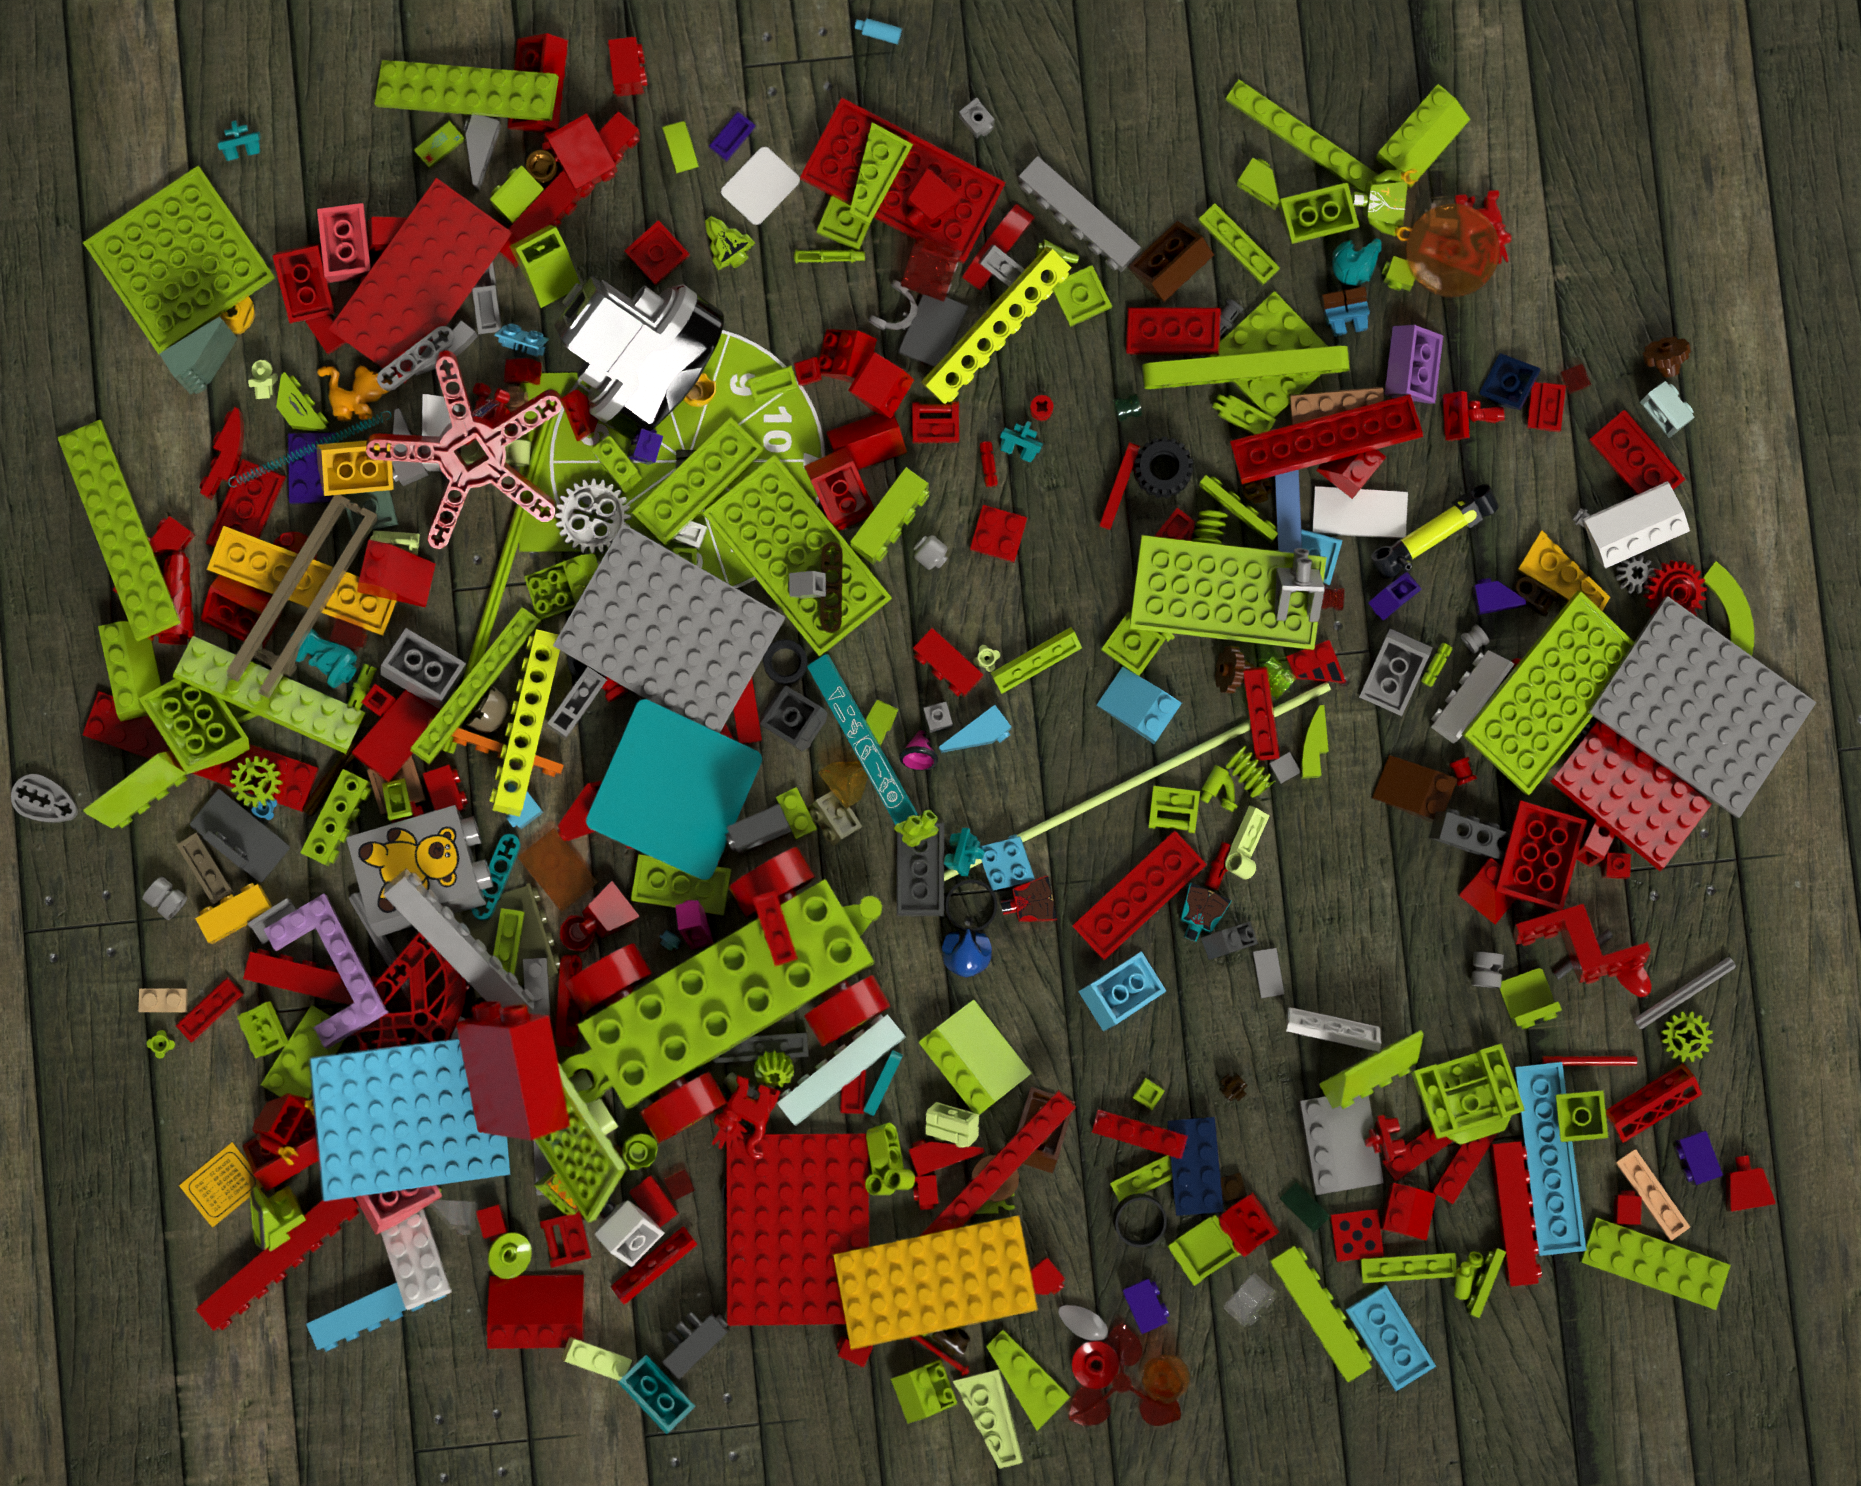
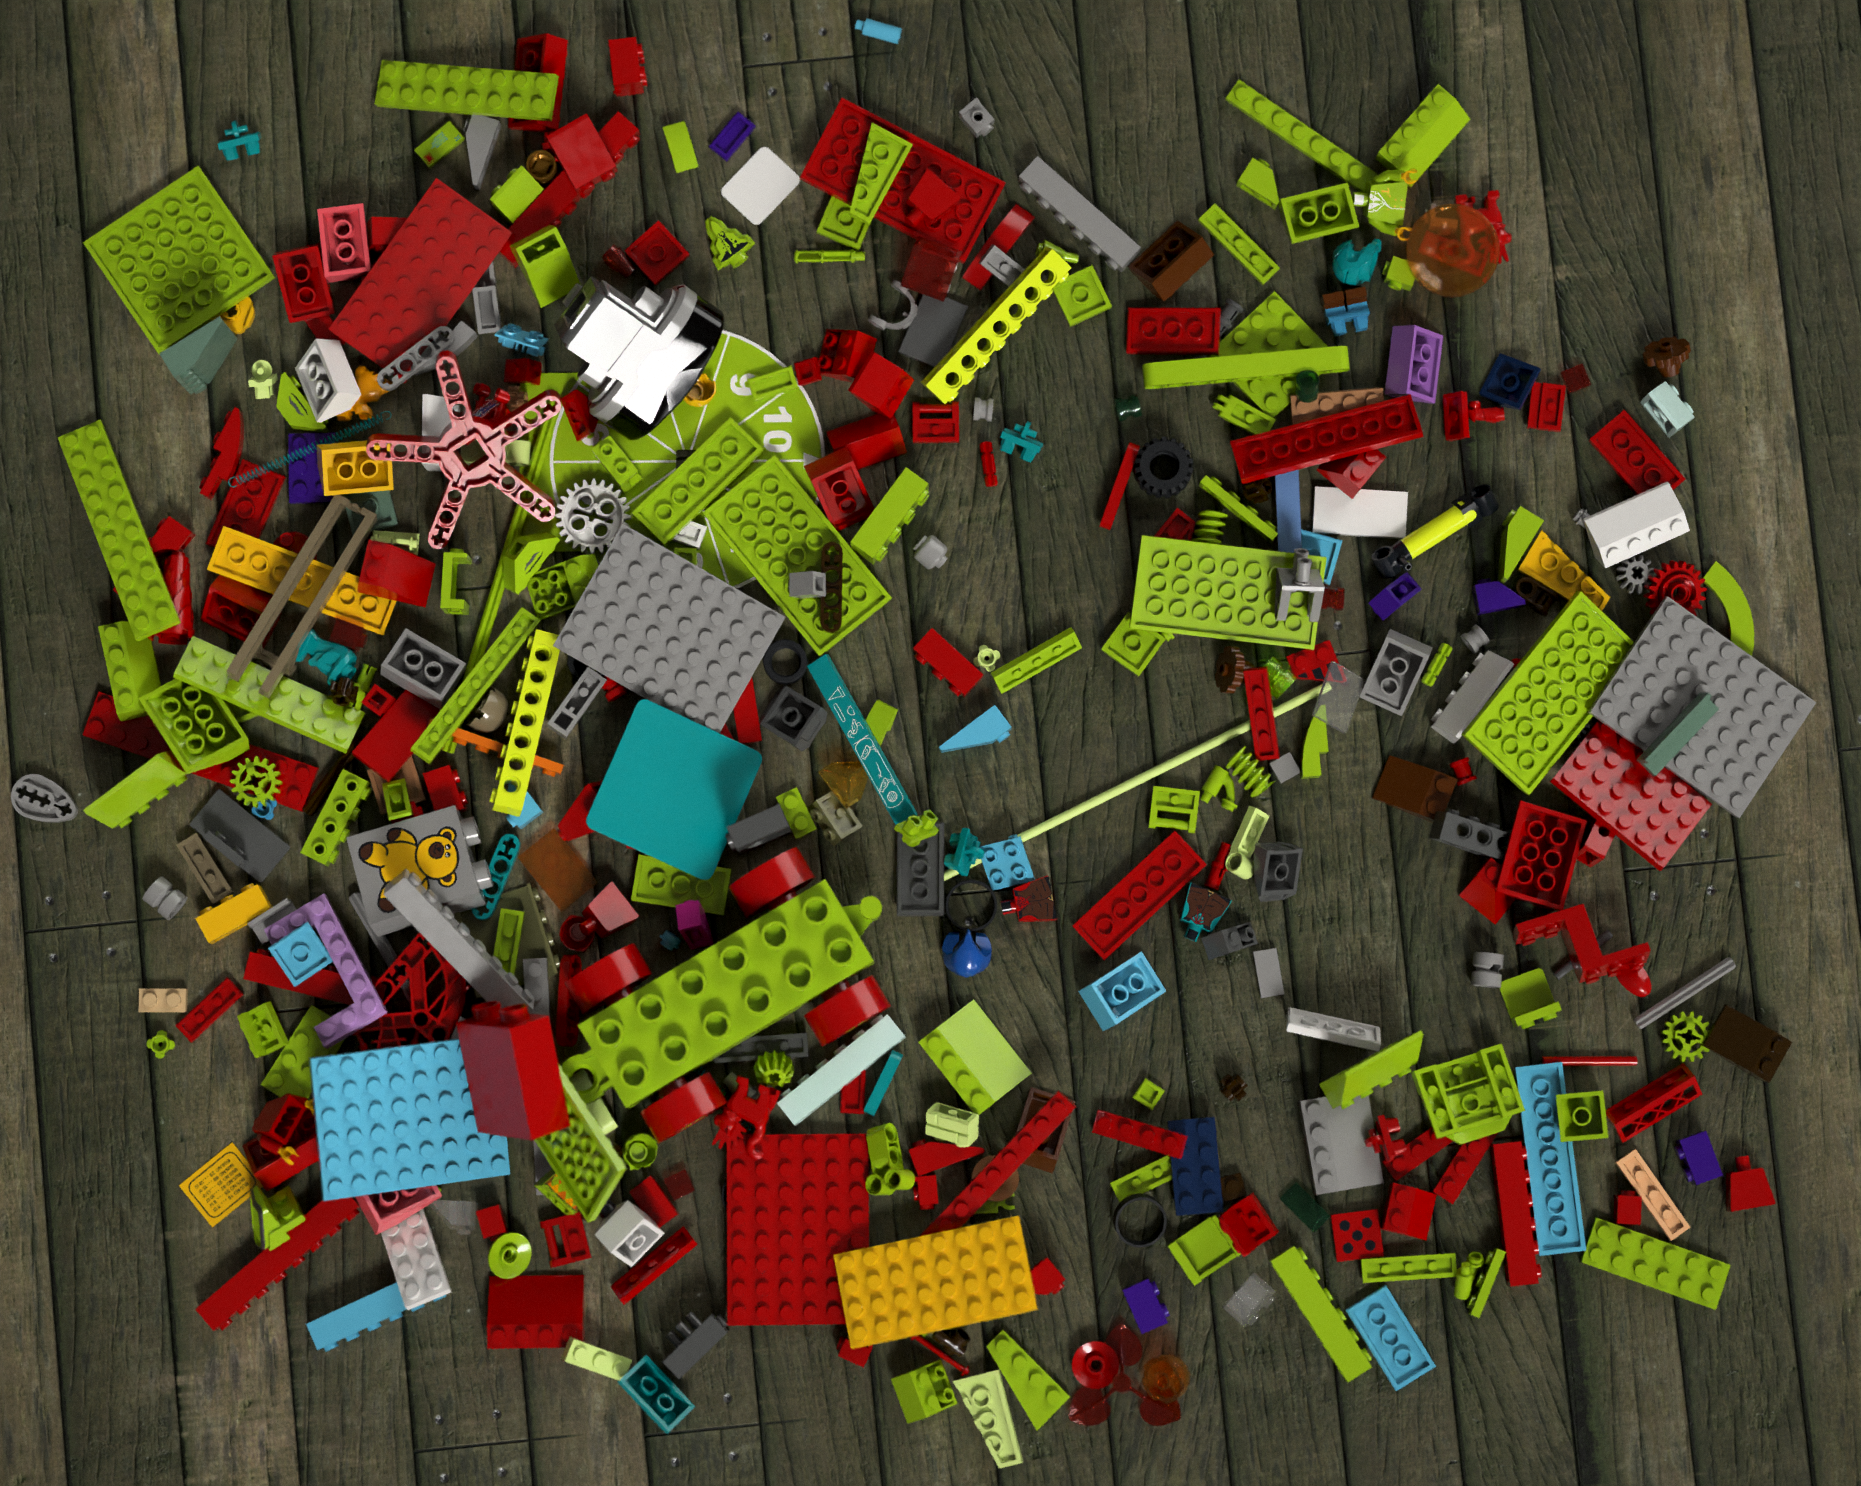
light grey slope [392,408,428,486] -> none
dark purple head [627,427,663,465] -> none
red plate [753,890,798,967] -> none
dark pink hat [899,730,938,771] -> none
light grey brick [924,702,953,733] -> none
red plate [970,505,1027,563] -> none
red wheel [1030,395,1054,421] -> none
light grey arm [1058,1305,1108,1341] -> none
medium azure slope [1097,667,1182,744] -> none
red brick [1602,853,1631,879] -> none
none -> medium azure plate [268,921,333,987]
none -> white slope [295,338,361,422]
none -> dark brown gear [328,677,359,706]
none -> lime panel [440,549,472,615]
none -> lime slope [503,532,560,595]
none -> clear red cone [601,244,636,278]
none -> light grey wheel [973,397,994,422]
none -> dark grey slope [1254,841,1303,902]
none -> clear green wheel [1295,370,1319,403]
none -> clear piece [1312,661,1365,734]
none -> lime slope [1498,506,1544,584]
none -> sand green panel [1637,692,1719,776]
none -> dark brown slope [1702,1004,1792,1083]

